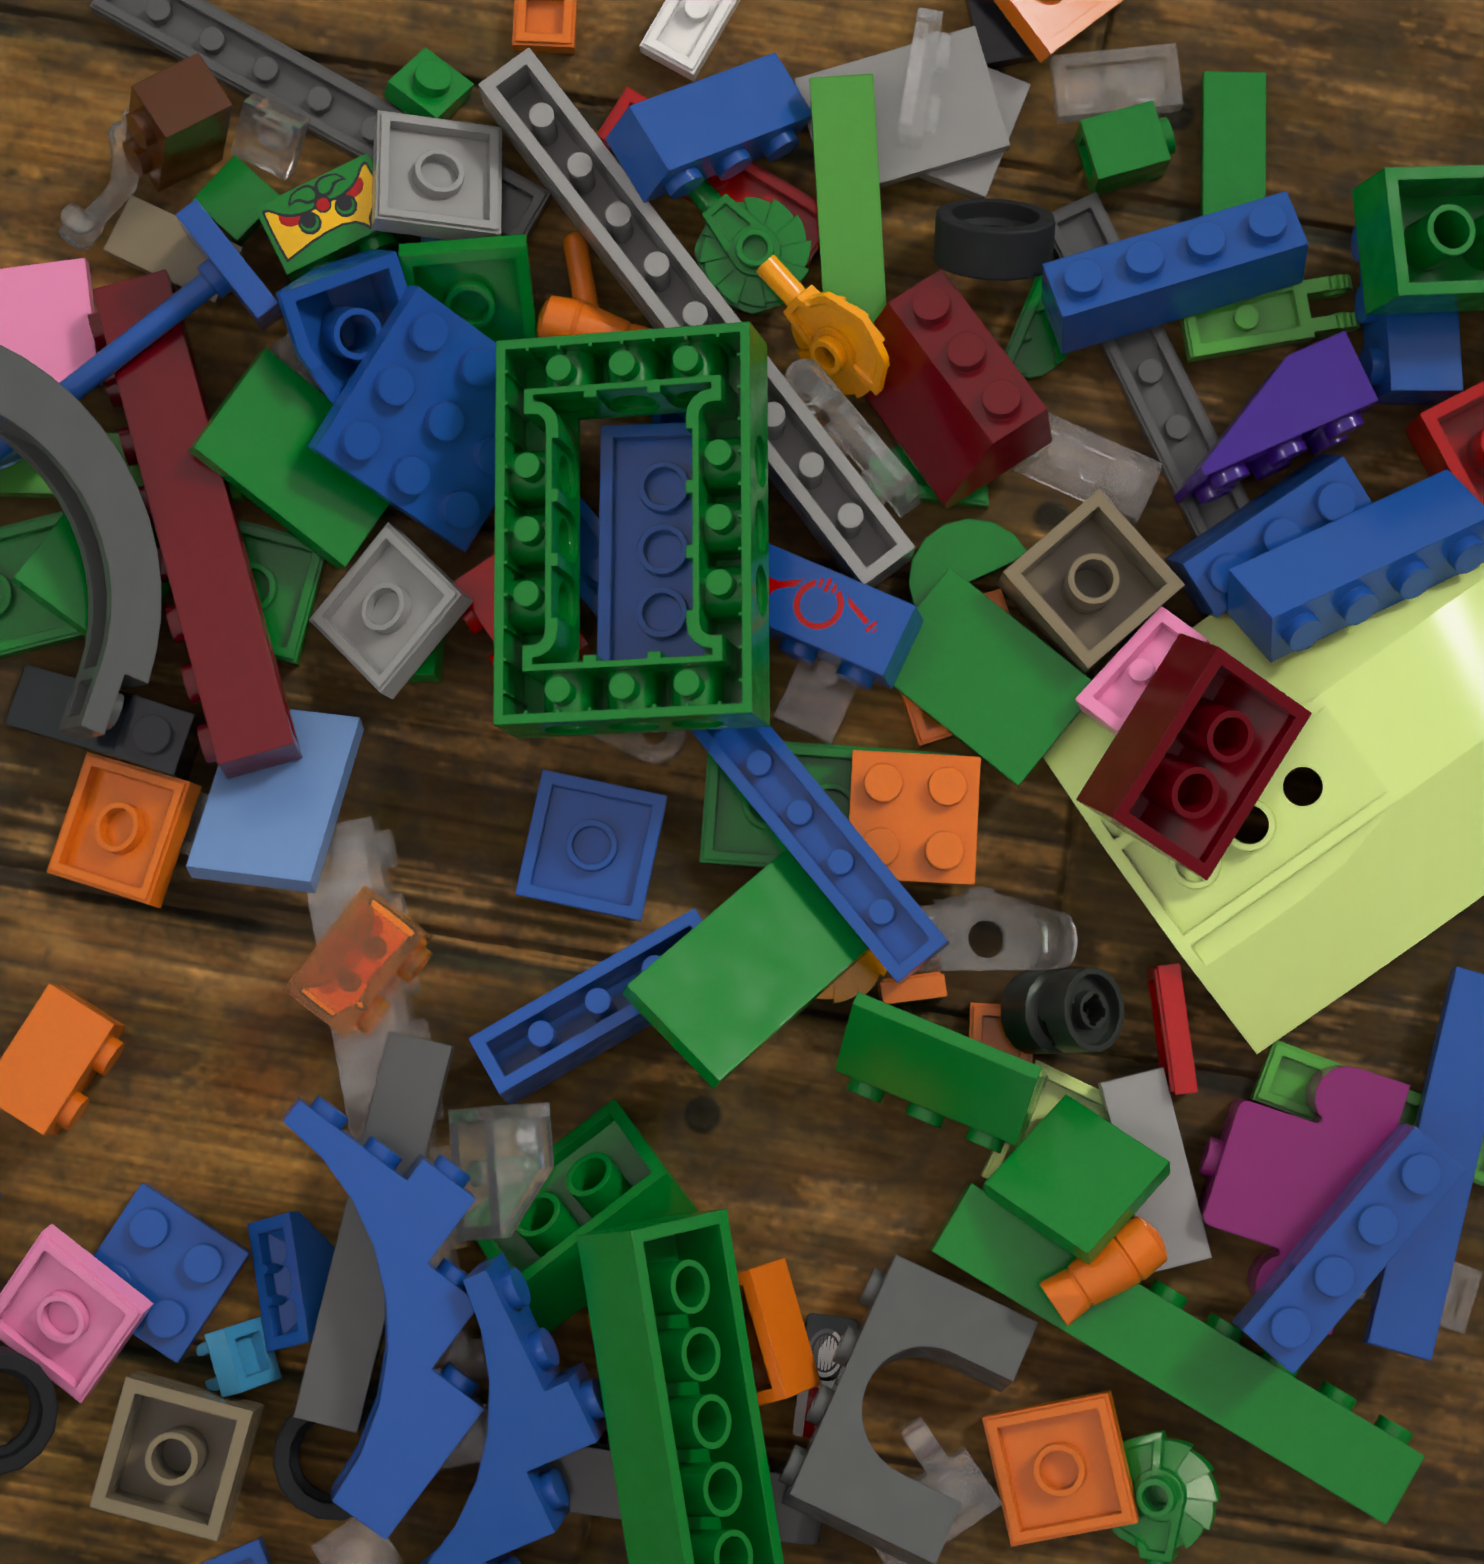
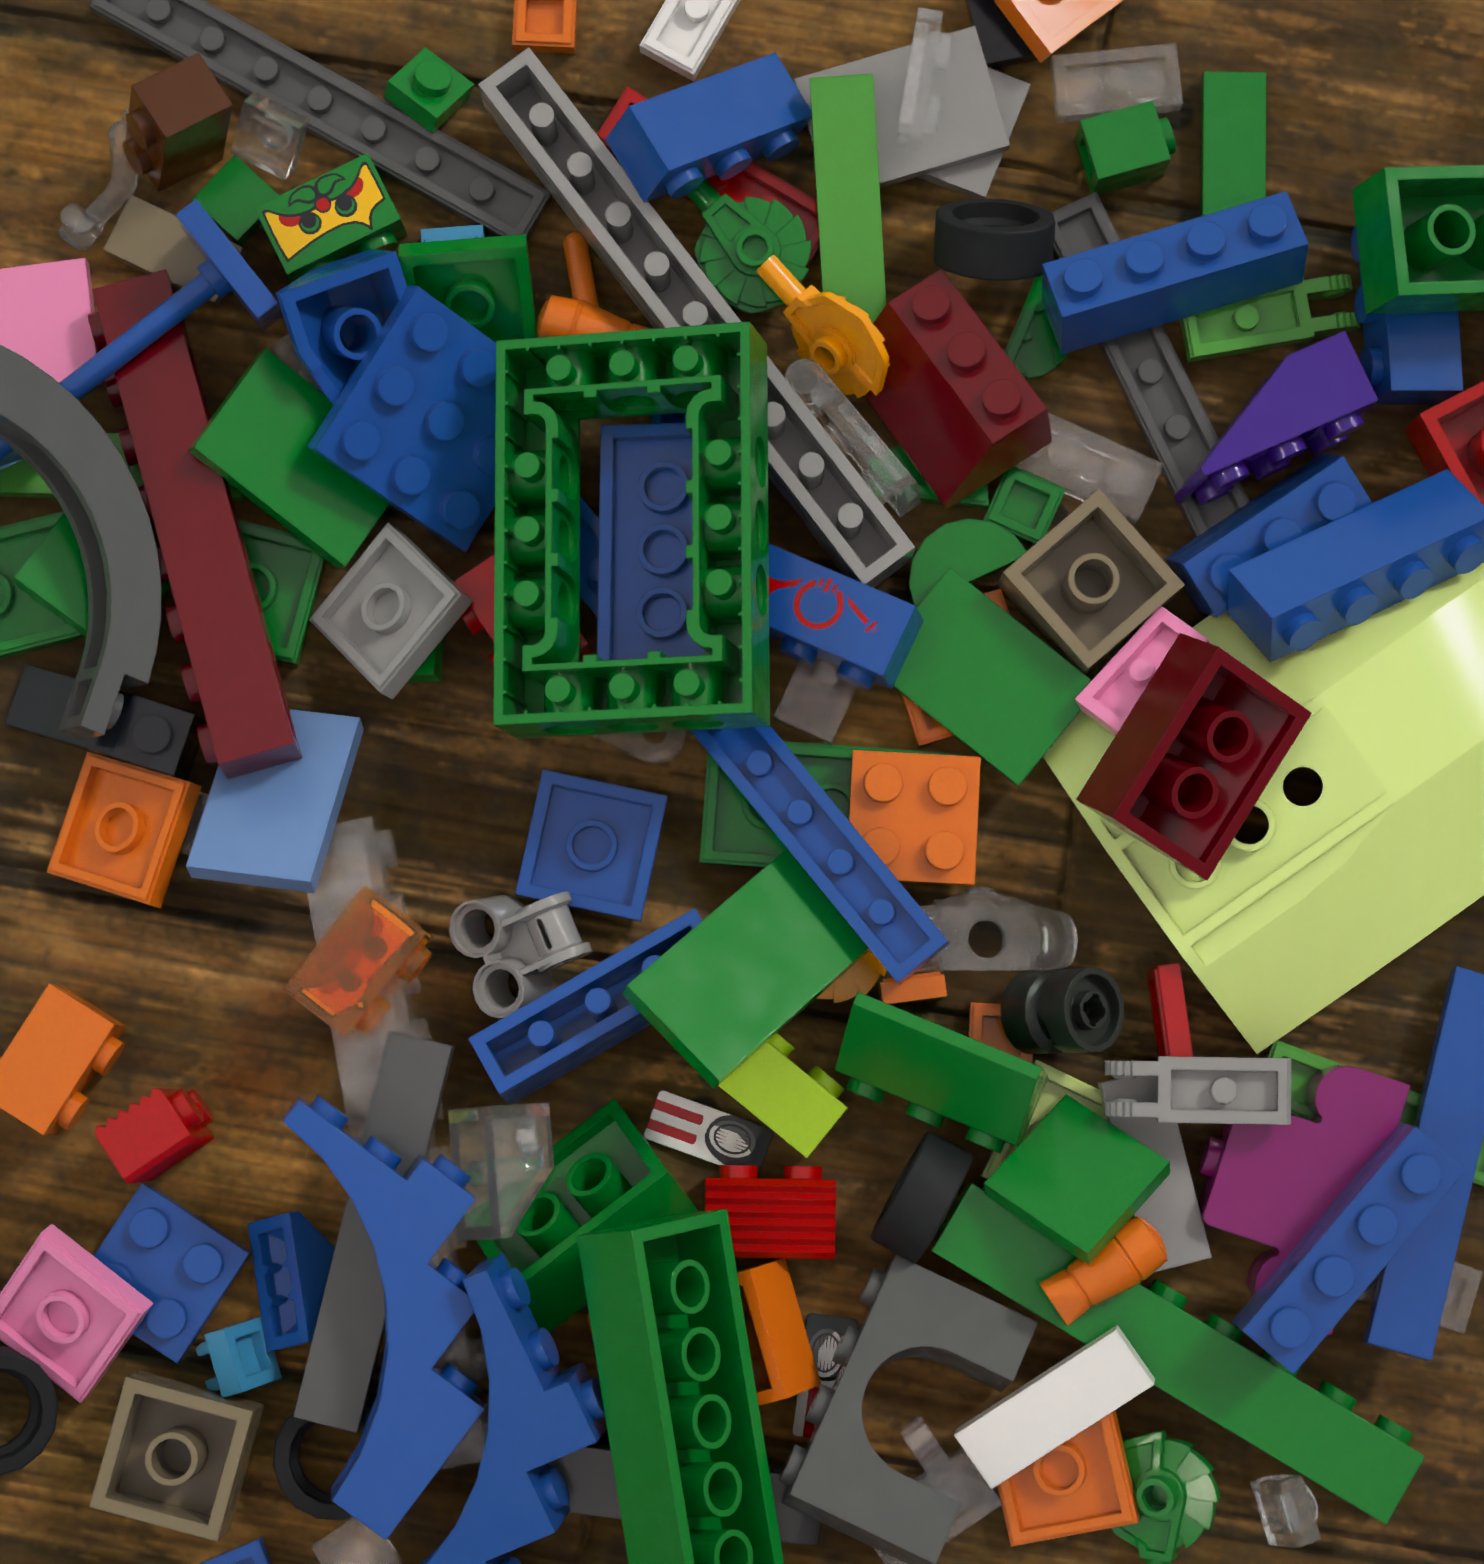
light grey tile [371,110,502,240] -> none
none -> red brick [94,1088,214,1184]
none -> light grey piece [449,891,593,1018]
none -> sticker [644,1091,773,1175]
none -> red brick [705,1165,836,1259]
none -> lime brick [718,1034,848,1158]
none -> black tyre [871,1131,973,1263]
none -> white tile [954,1325,1155,1489]
none -> green tile [983,466,1066,546]
none -> light grey hinge [1105,1056,1291,1125]
none -> clear plate [1250,1474,1321,1548]

